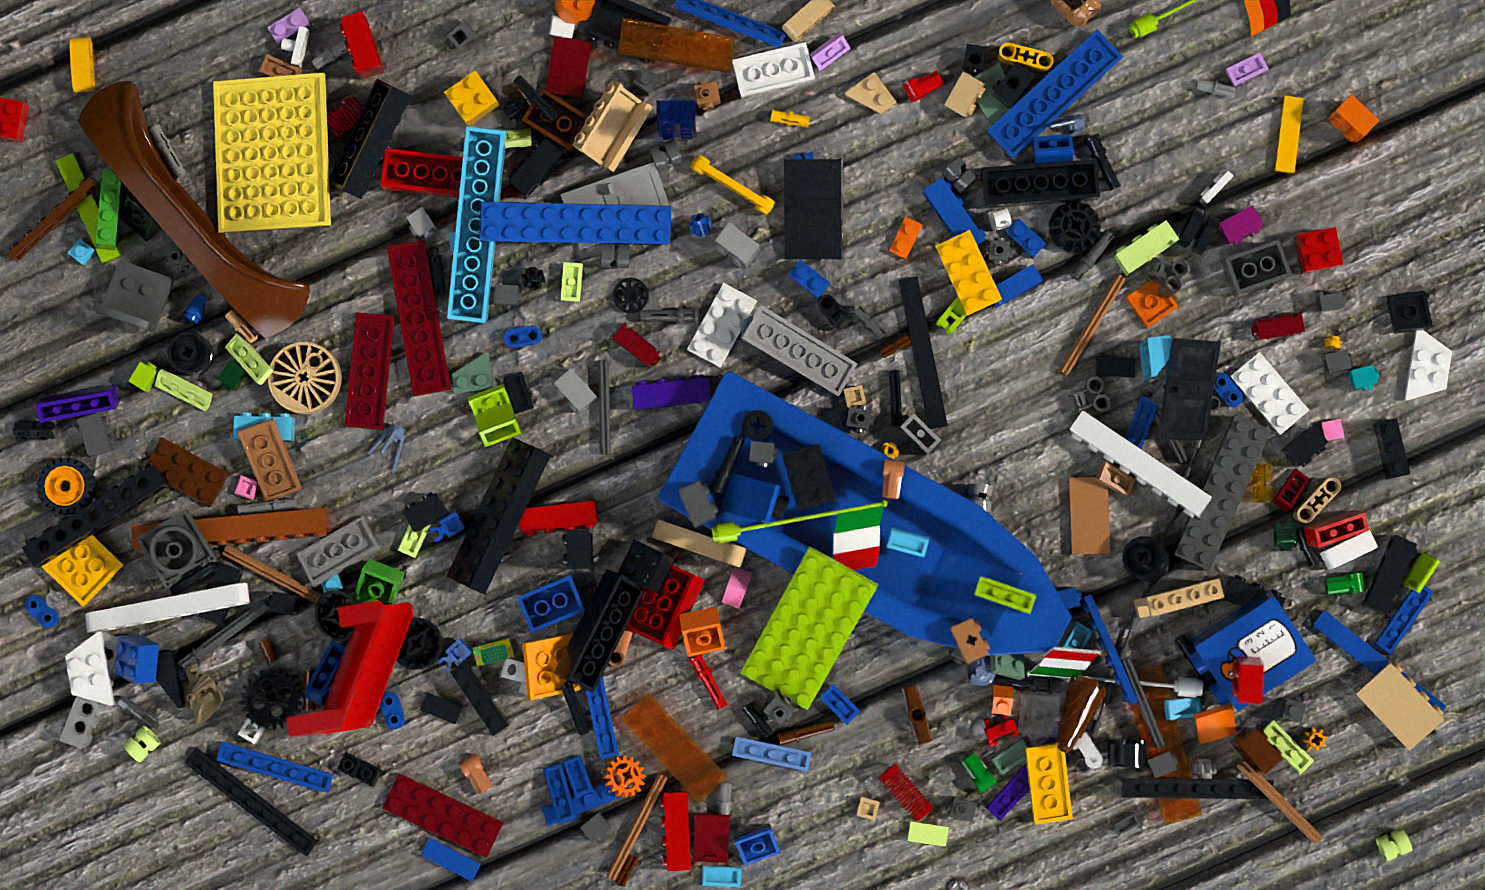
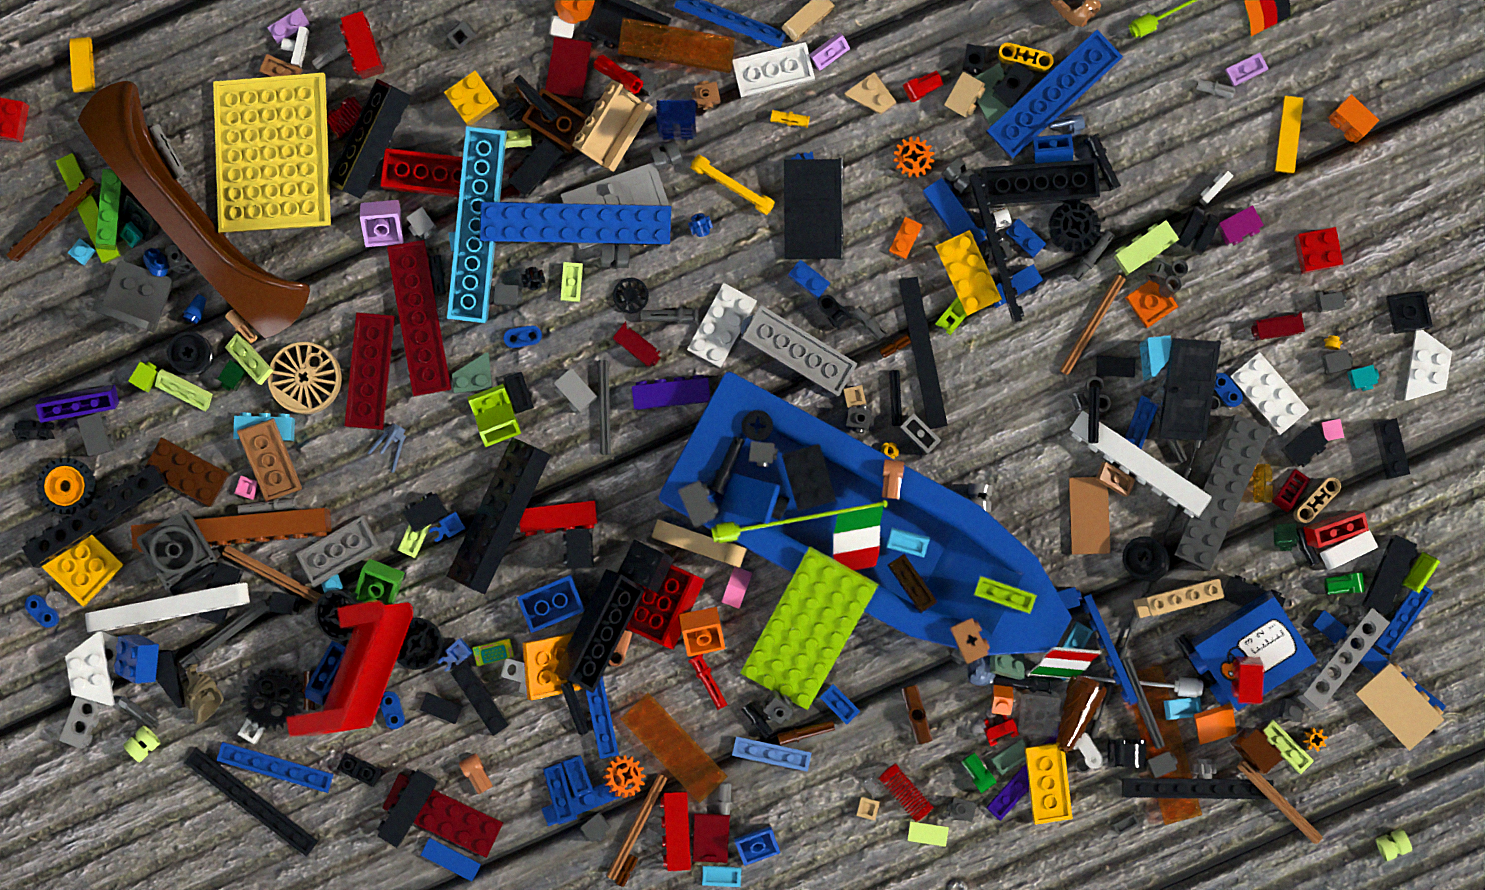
reddish brown pin [258,638,278,664] -> none
light grey brick [715,223,760,268] -> none
dark grey brick [1221,240,1292,297] -> none
none -> teal tile [120,222,144,248]
none -> blue plate [143,248,169,277]
none -> lavender slope [360,200,404,247]
none -> black brick [377,768,439,848]
none -> red axle [594,54,643,94]
none -> dark brown tile [887,554,937,614]
none -> orange gear [893,137,934,178]
none -> black plate [969,173,1024,324]
none -> black axle [1088,387,1100,444]
none -> light grey brick [1297,608,1390,712]

